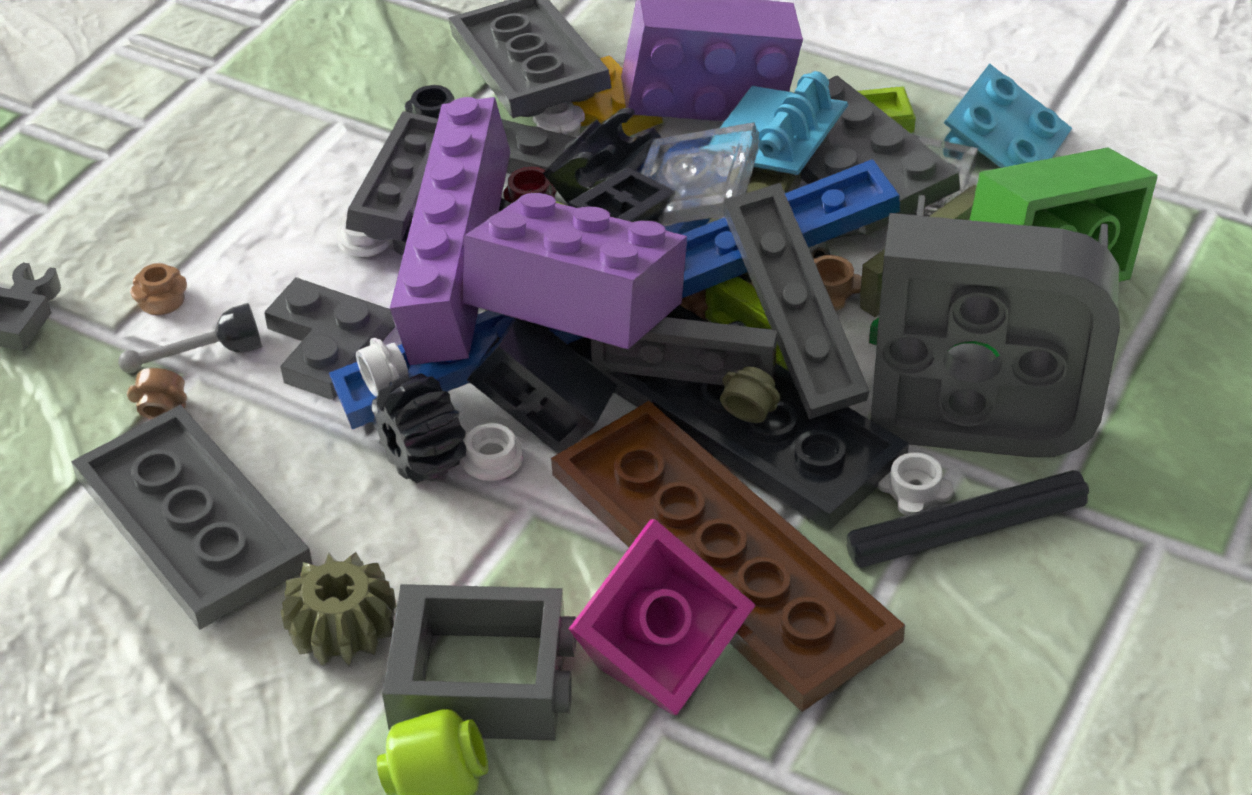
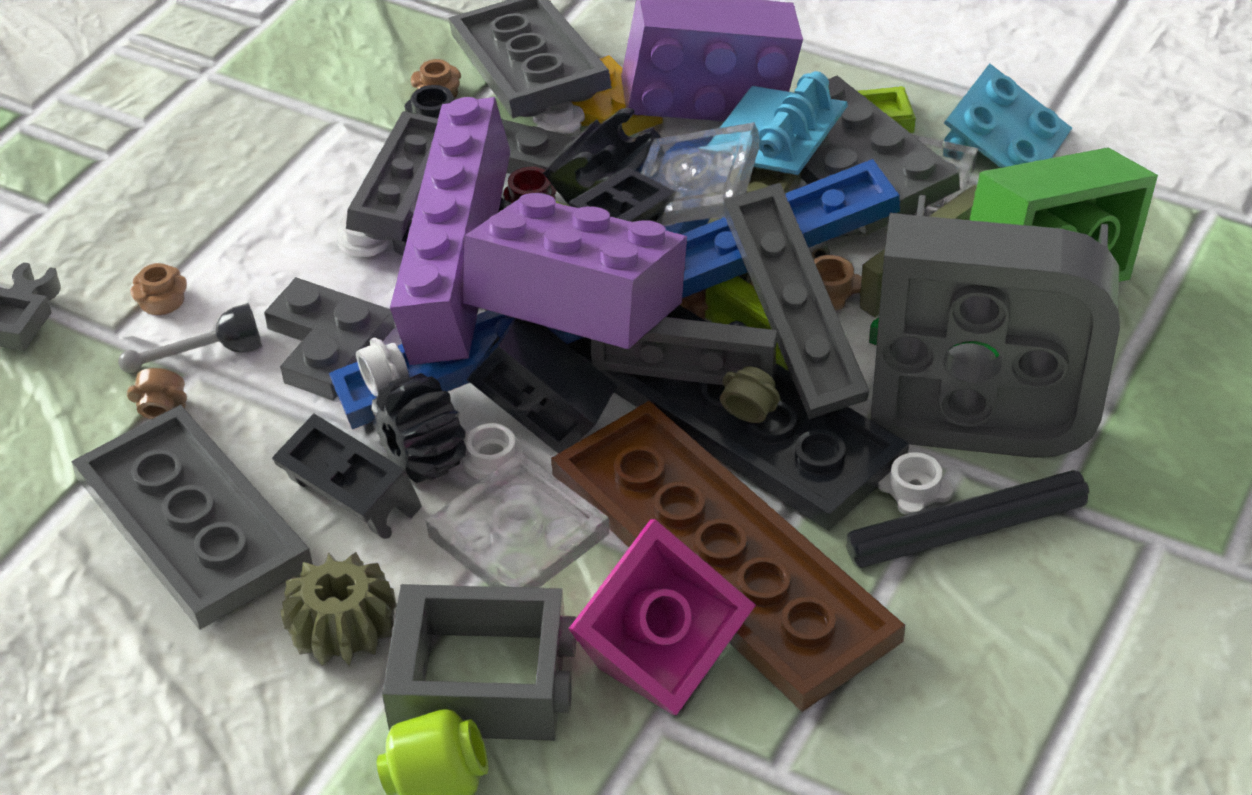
none -> black hinge [272,413,422,539]
none -> medium nougat plate [411,59,461,99]
none -> clear plate [426,452,609,588]

